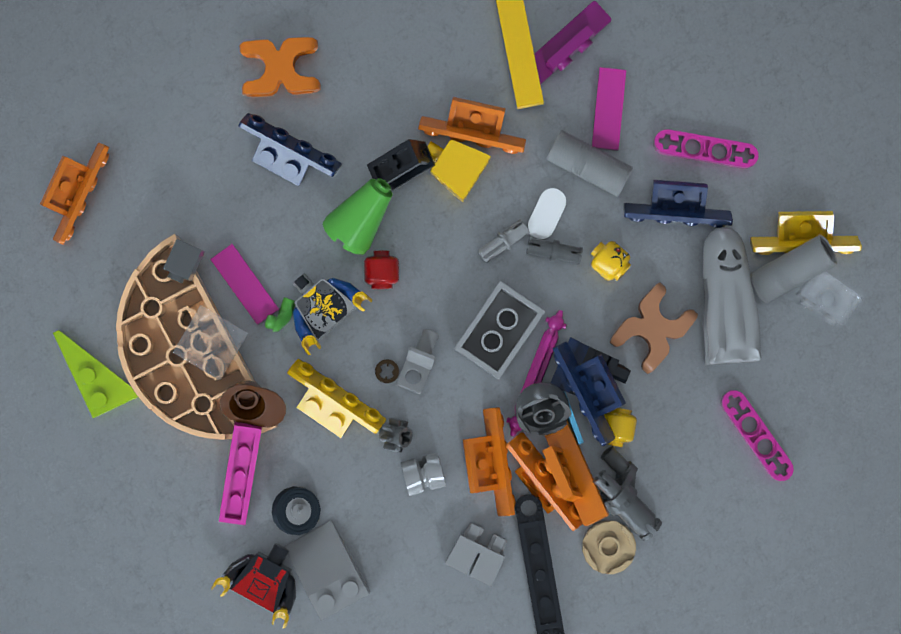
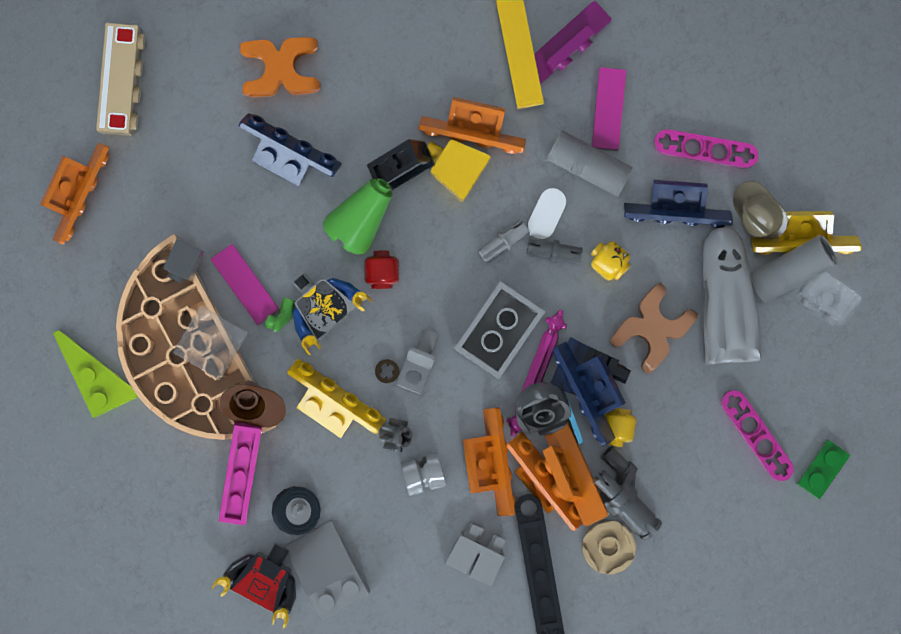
none -> tan brick [96,23,145,136]
none -> dark tan piece [733,181,788,239]
none -> green plate [796,440,851,500]

